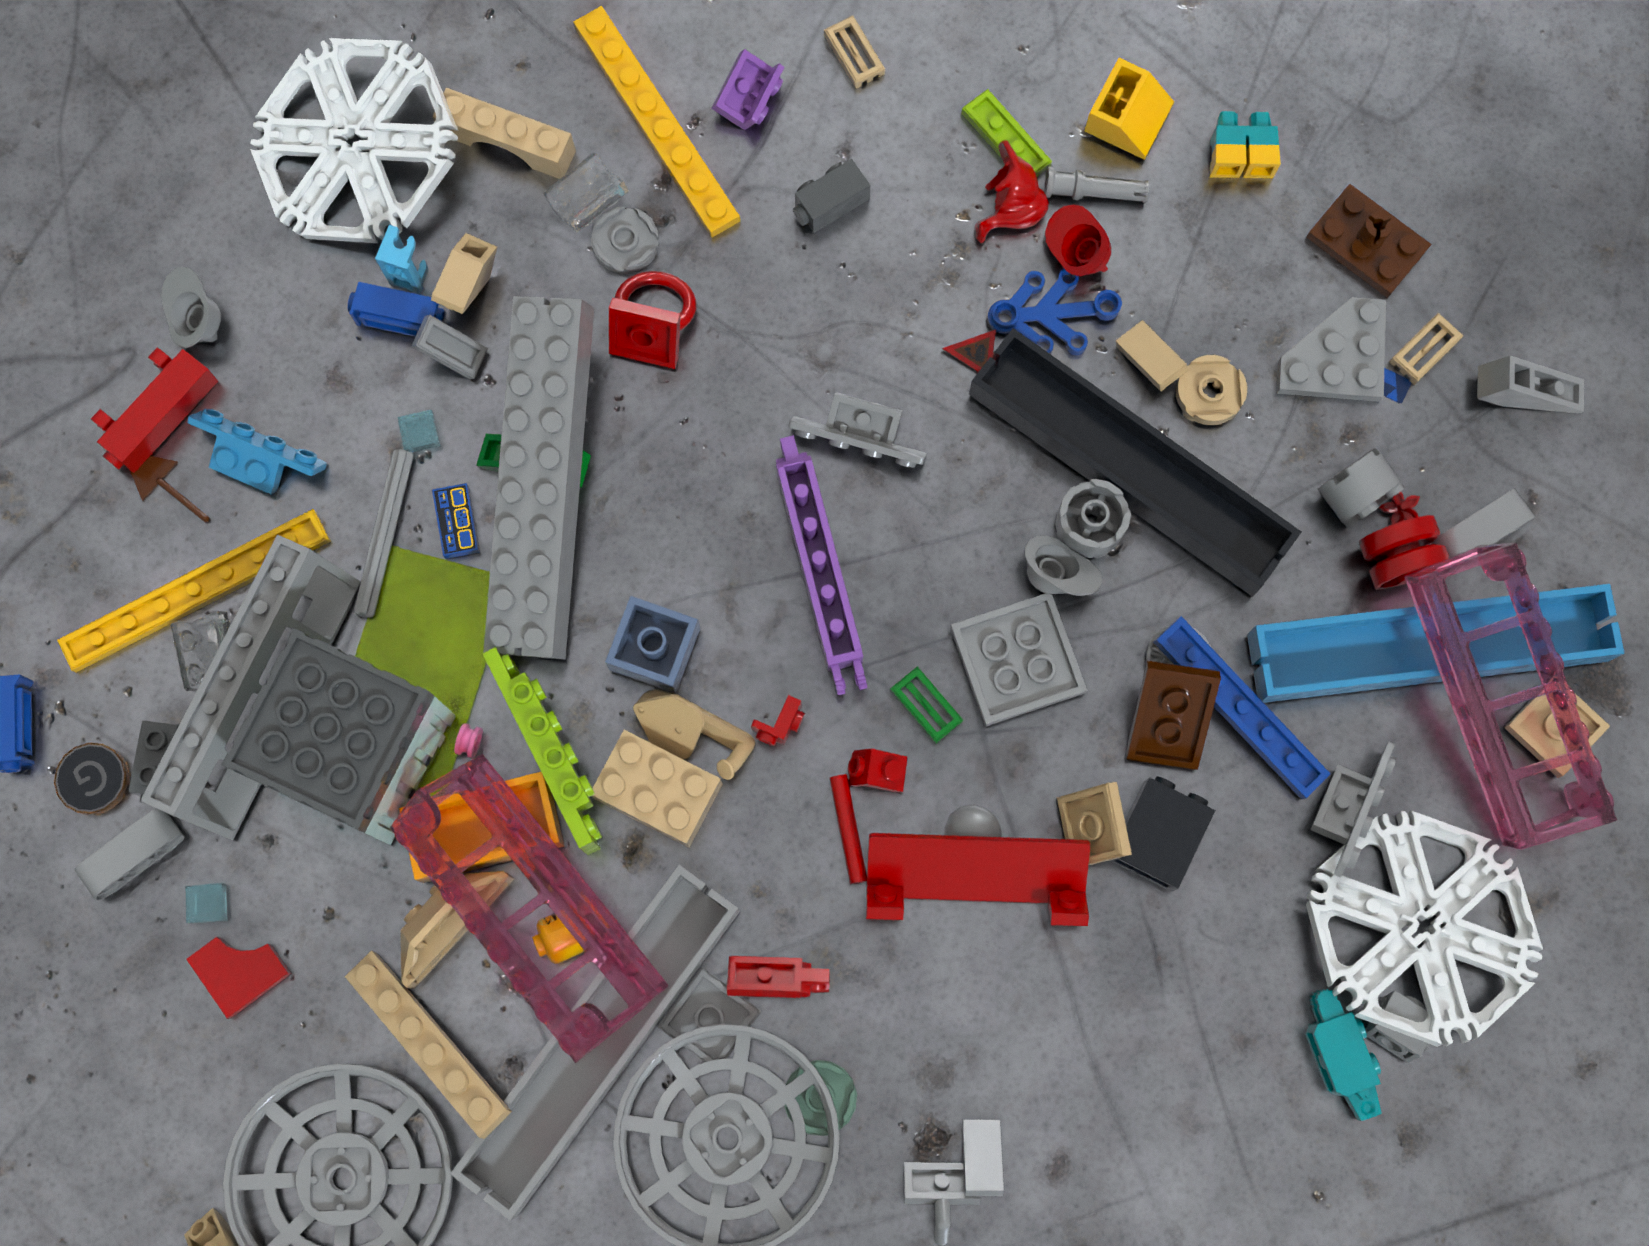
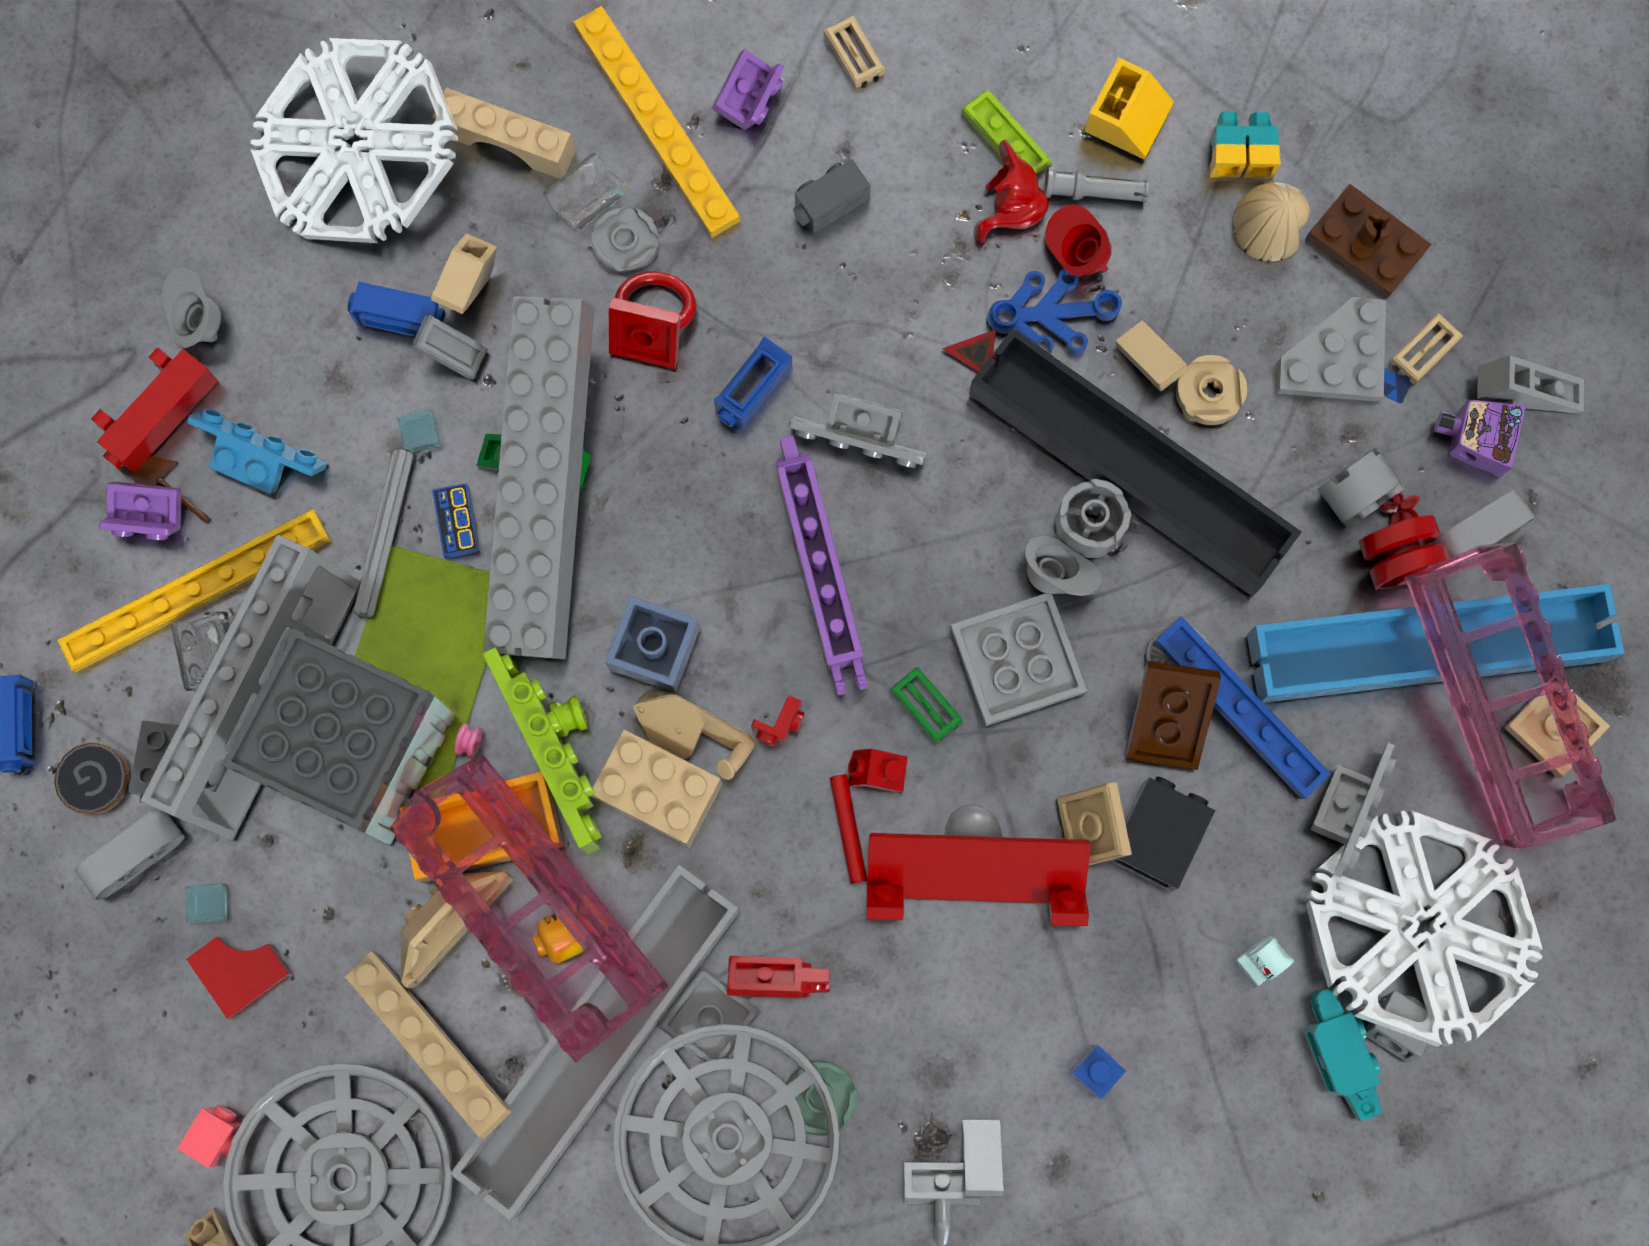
medium azure hinge [375,225,428,295] -> none
none -> medium lavender bracket [99,481,181,540]
none -> coral brick [177,1105,241,1168]
none -> lime wheel [549,695,588,737]
none -> blue window [714,336,793,430]
none -> blue brick [1068,1045,1126,1099]
none -> tan hair [1233,182,1310,262]
none -> light aqua leg [1235,936,1294,987]
none -> torso [1434,400,1526,477]

